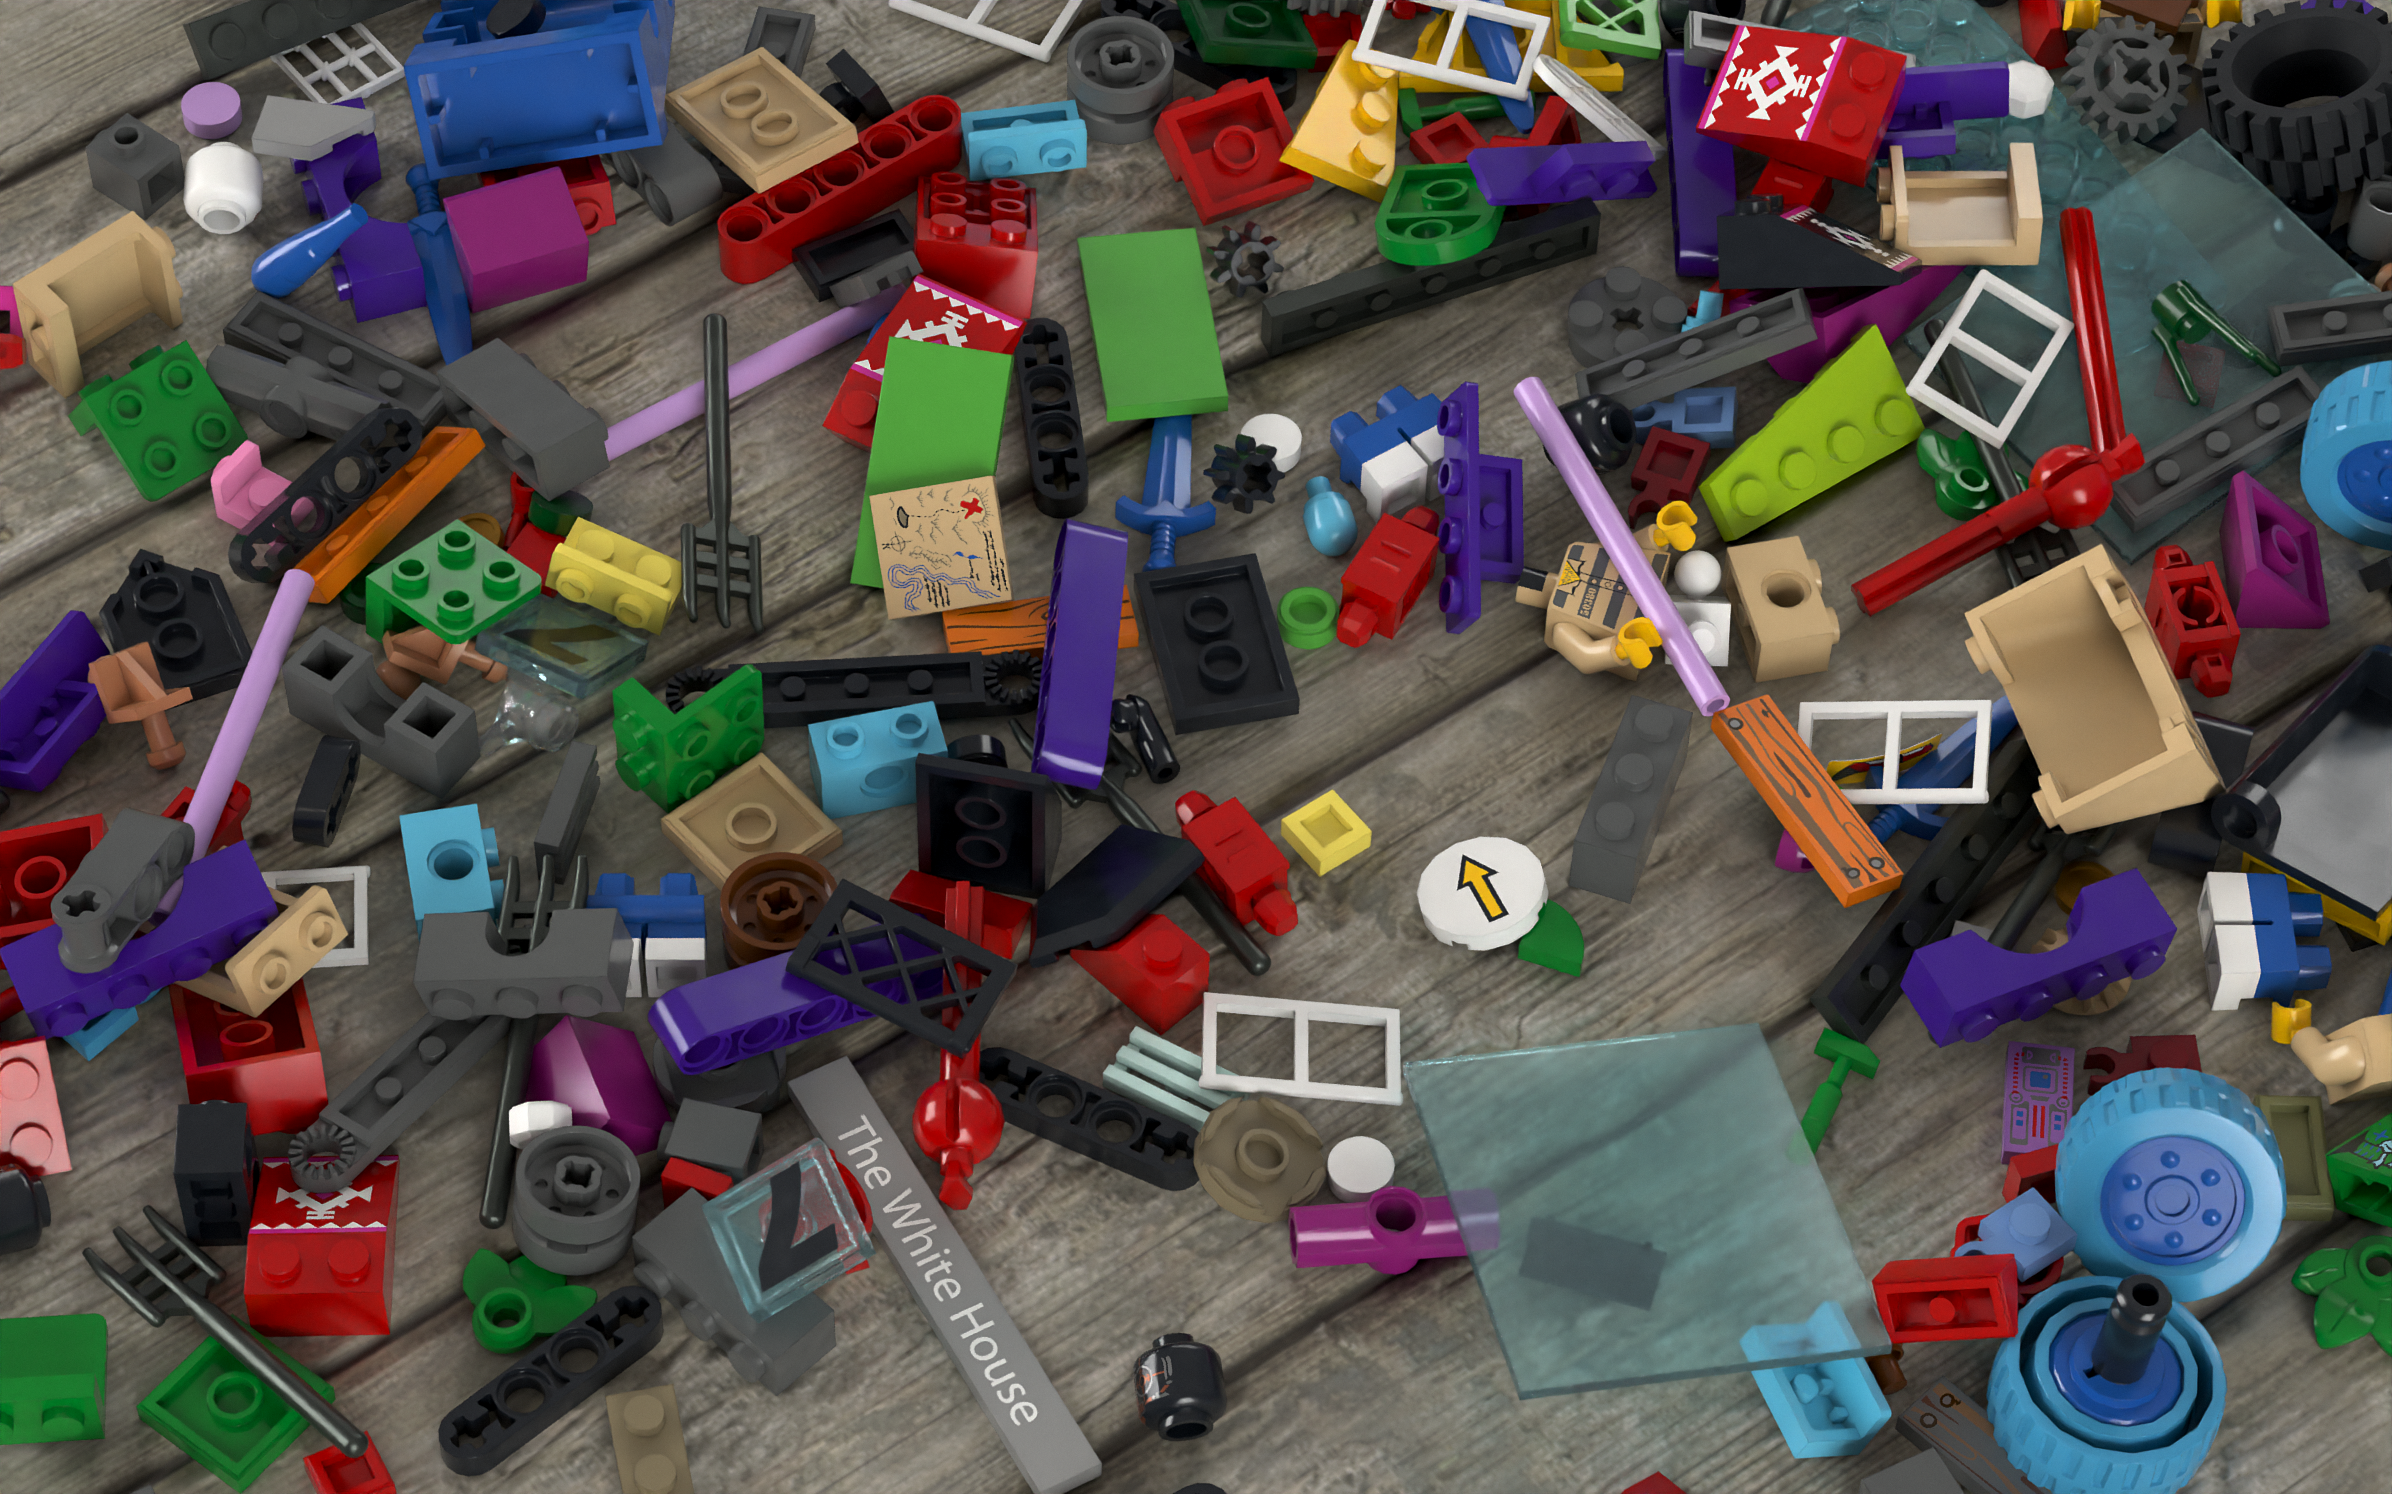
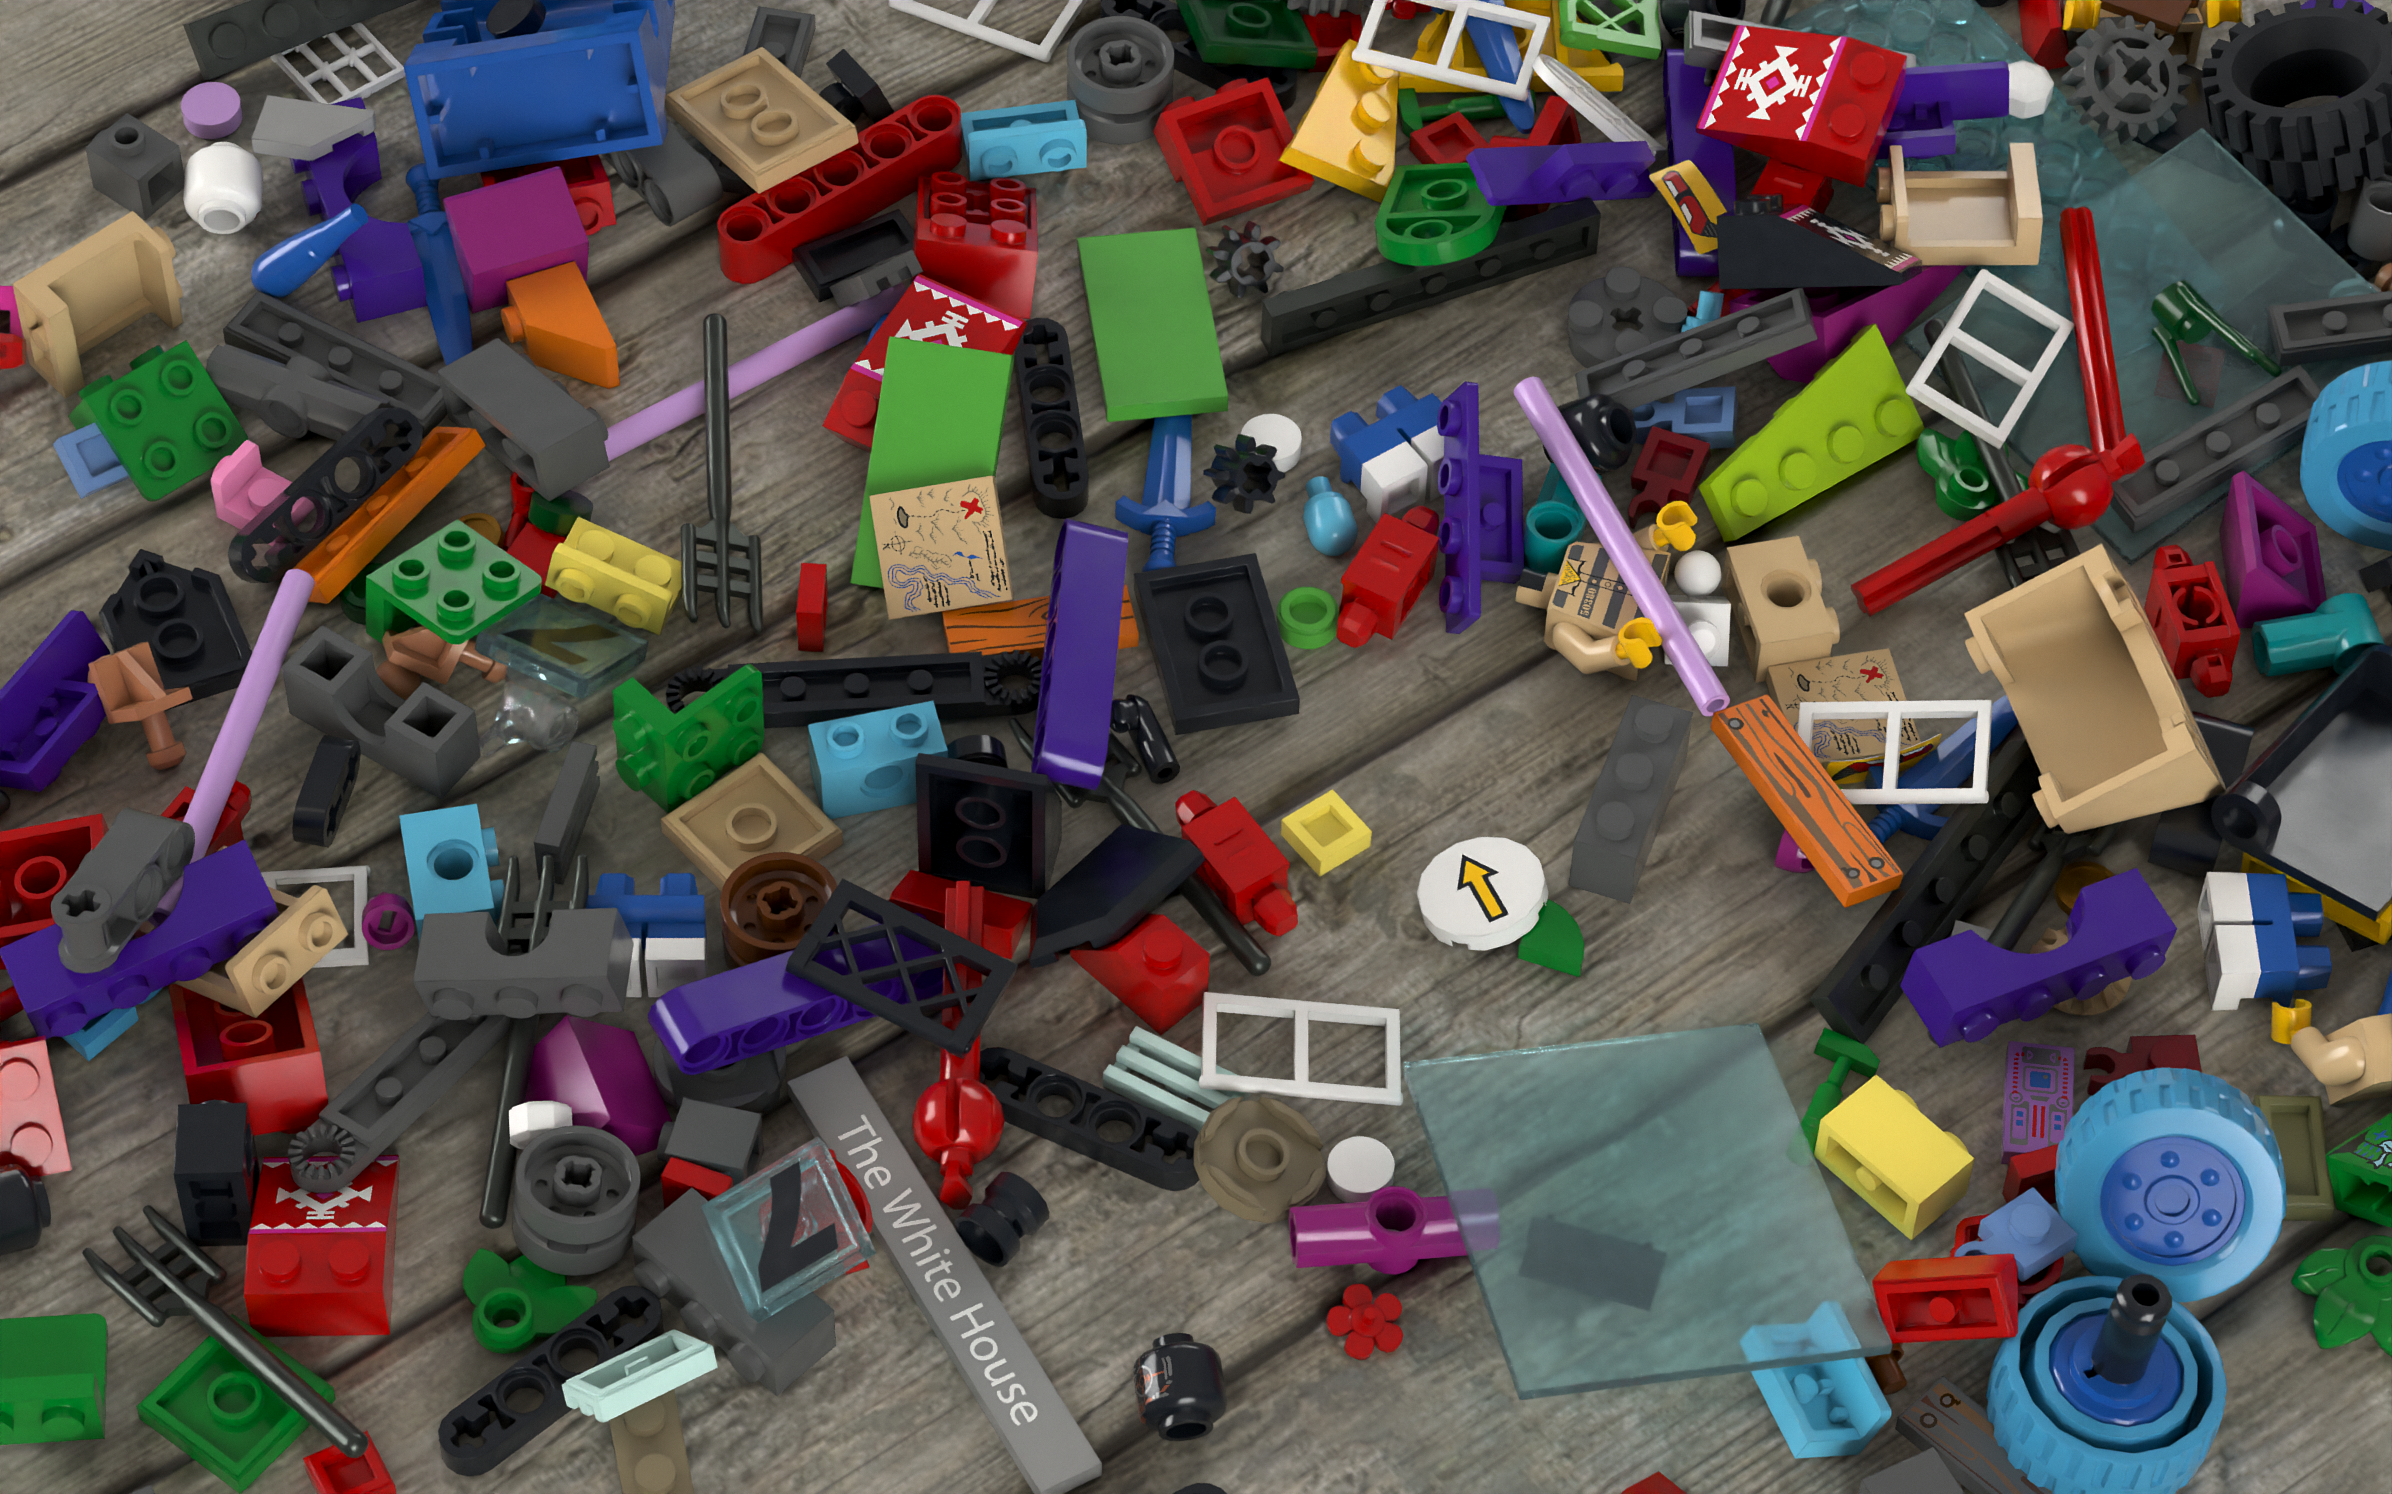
none -> medium blue plate [53,422,130,499]
none -> magenta hinge [362,892,415,950]
none -> orange slope [501,261,620,389]
none -> light aqua tile [562,1329,718,1423]
none -> red tile [796,563,828,652]
none -> black wheel [955,1172,1050,1267]
none -> red plant [1326,1284,1403,1360]
none -> teal piece [1523,463,1602,574]
none -> sticker [1649,160,1727,254]
none -> tan tile [1765,648,1921,770]
none -> light yellow brick [1814,1075,1975,1240]
none -> teal piece [2251,593,2386,677]

